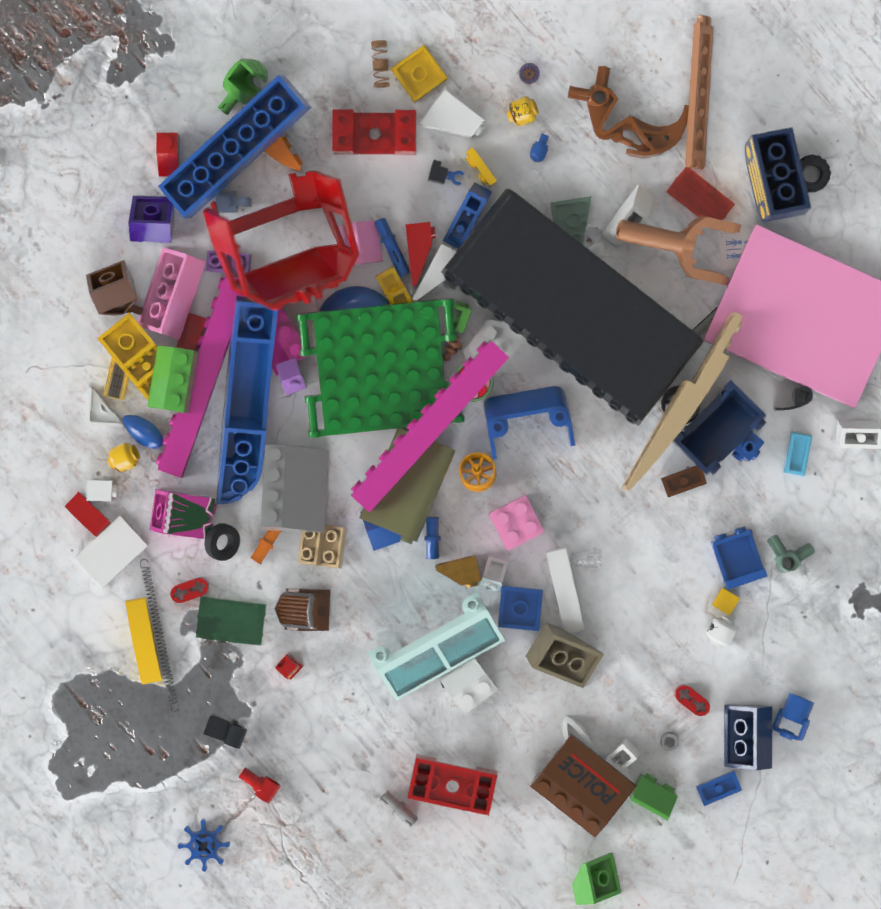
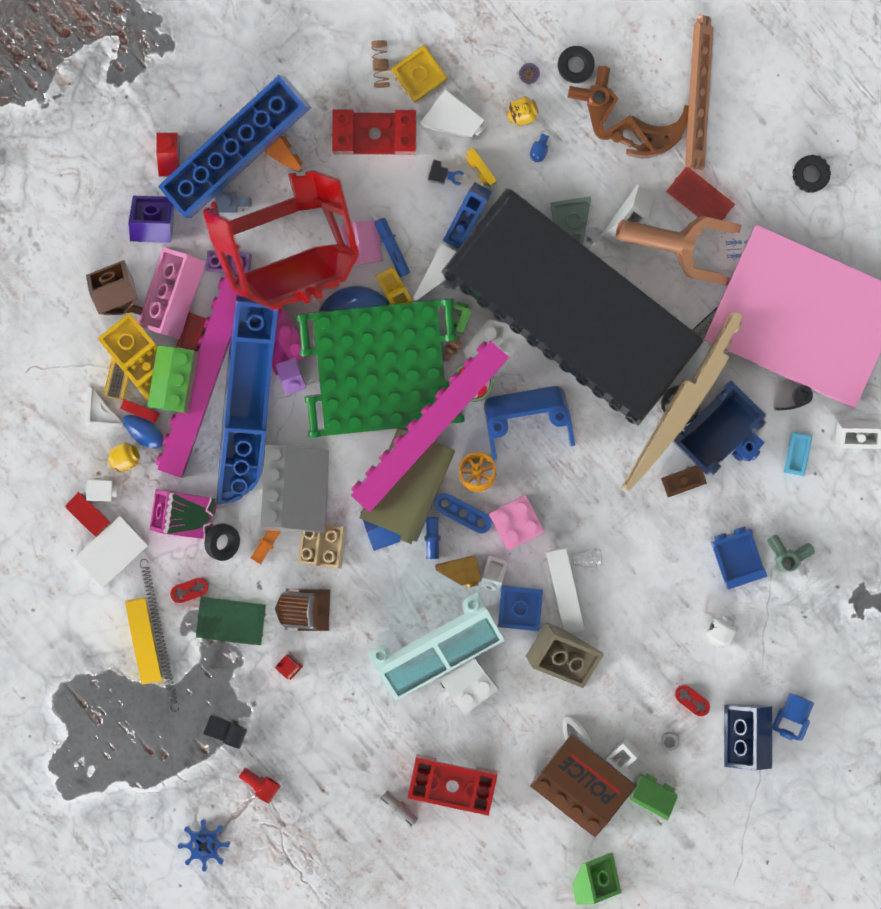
bright green piece [218,59,268,115] -> none
red slope [405,222,436,288] -> none
blue plate [696,770,742,806] -> none
yellow tile [711,588,740,616] -> none
dark blue brick [745,127,811,223] -> none
none -> red beam [120,399,160,423]
none -> blue plate [435,493,492,534]
none -> black tyre [557,46,595,84]

